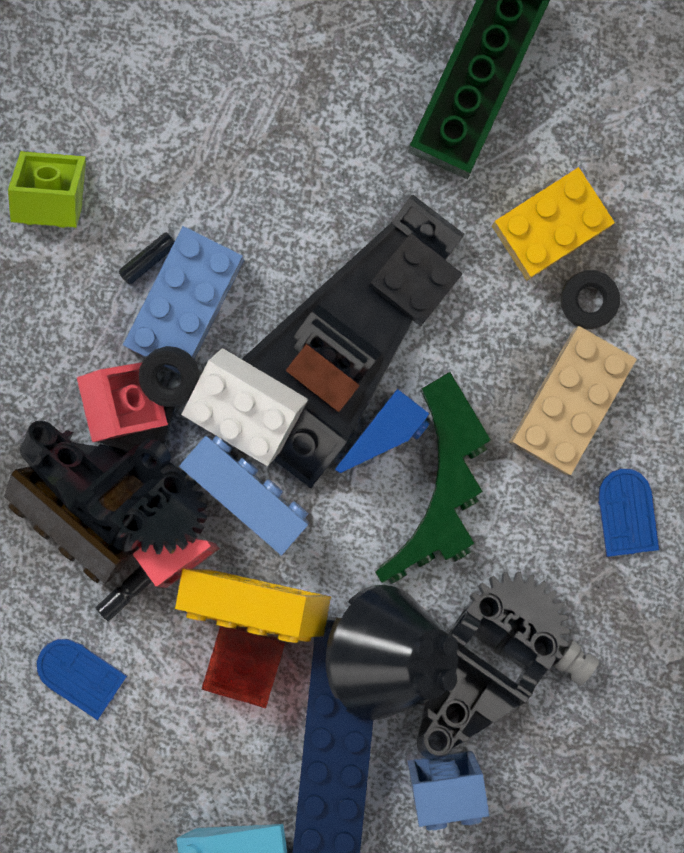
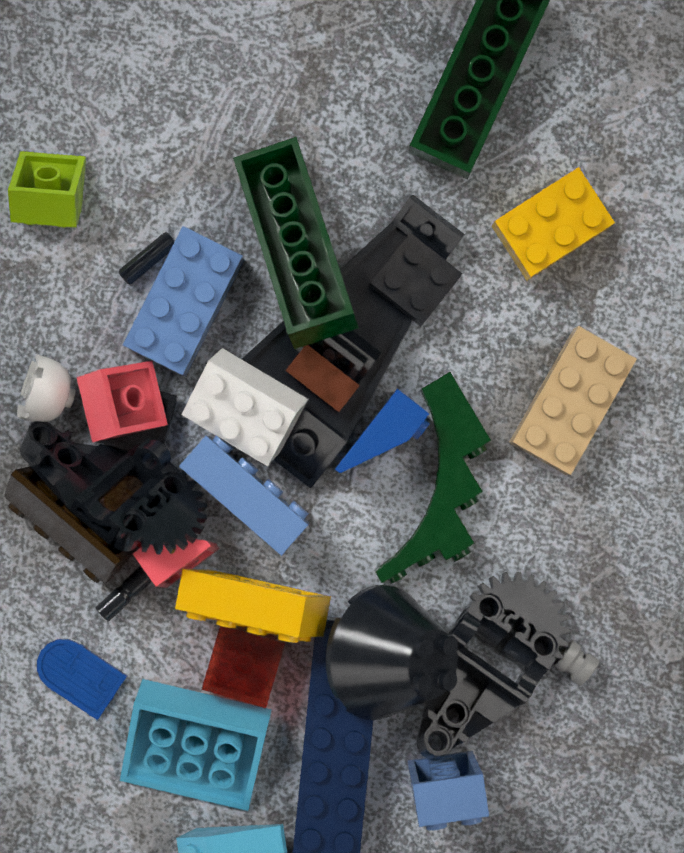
black tyre [139,346,200,407] -> none
black tyre [561,270,620,329] -> none
blue window [598,469,659,557] -> none
none -> white cylinder [17,354,76,422]
none -> medium azure slope [120,679,272,811]
none -> dark green brick [233,137,359,349]

